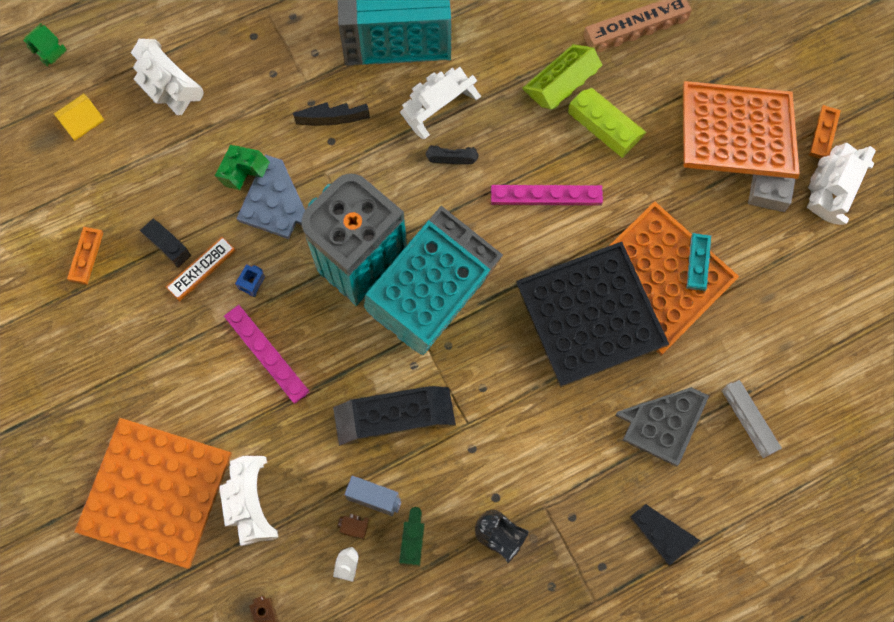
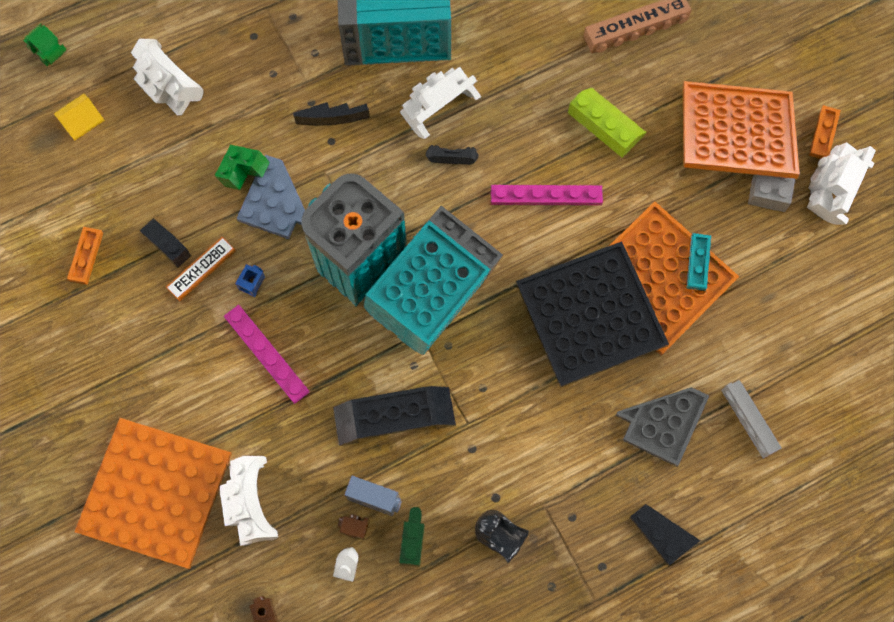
lime slope [523,44,603,110] -> none

